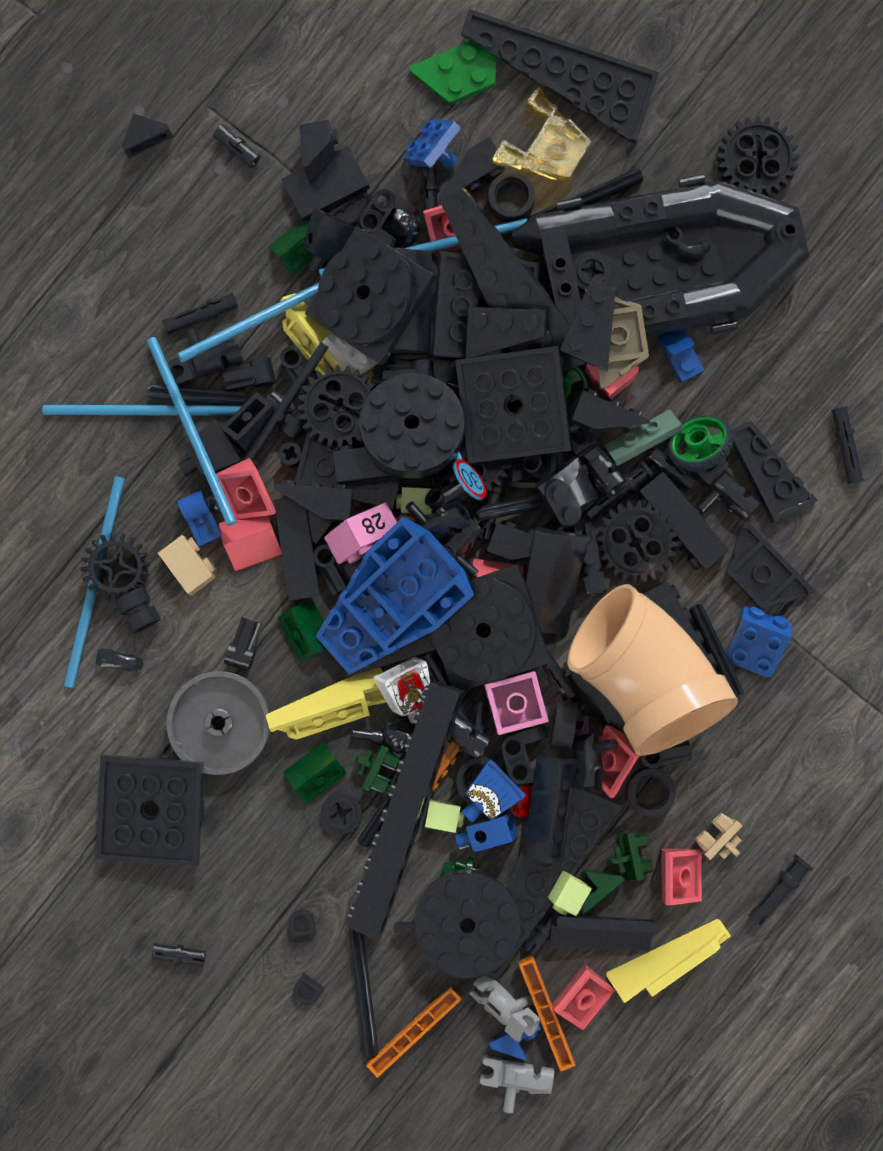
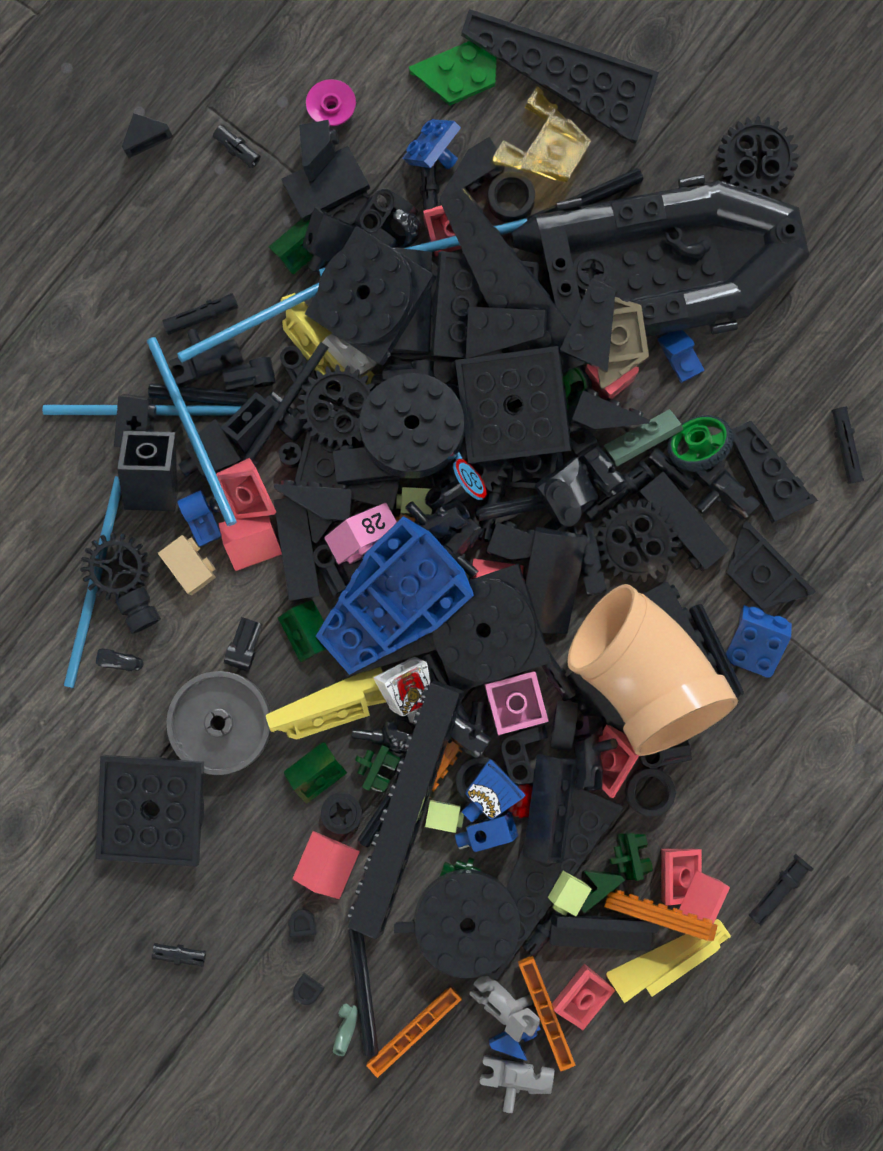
tan hips [695,813,742,860] -> none
none -> black brick [114,394,157,448]
none -> black slope [117,431,178,511]
none -> coral slope [293,831,360,899]
none -> dark pink dish [306,79,356,126]
none -> sand green arm [333,1004,357,1056]
none -> orange piece [605,889,718,941]
none -> coral slope [679,871,730,923]

